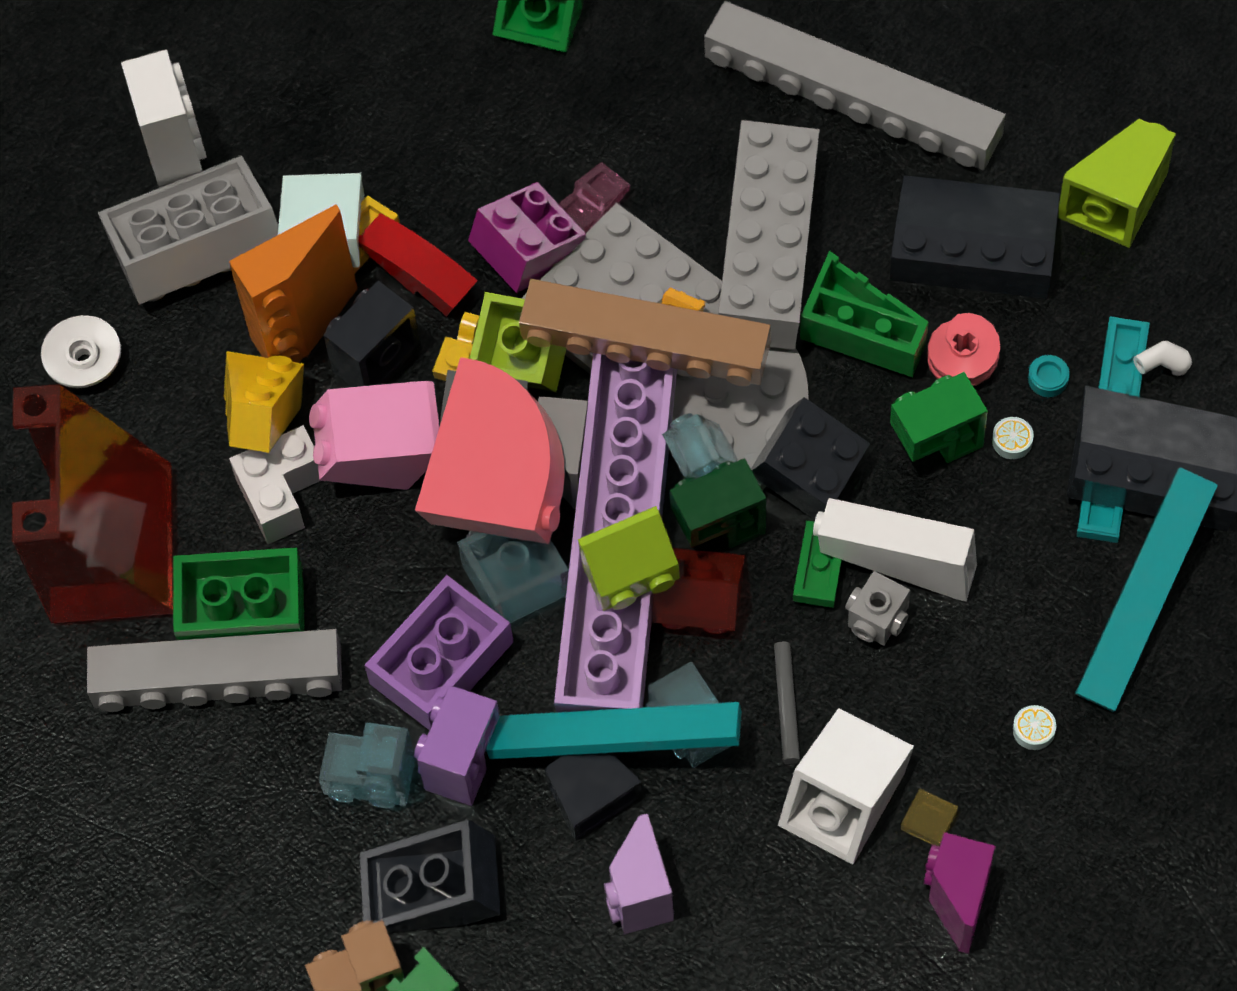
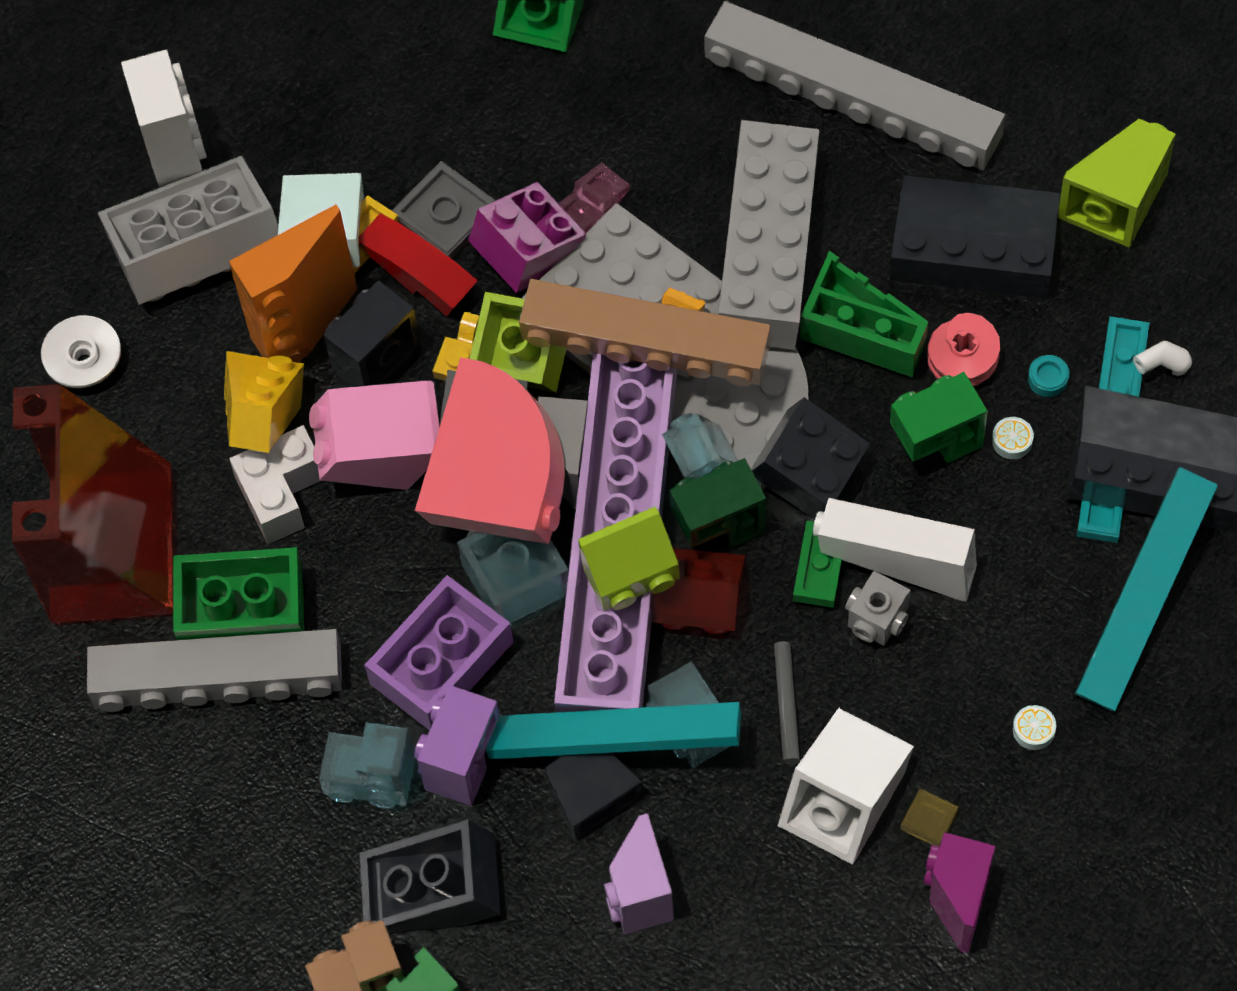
none -> dark grey tile [392,161,495,259]

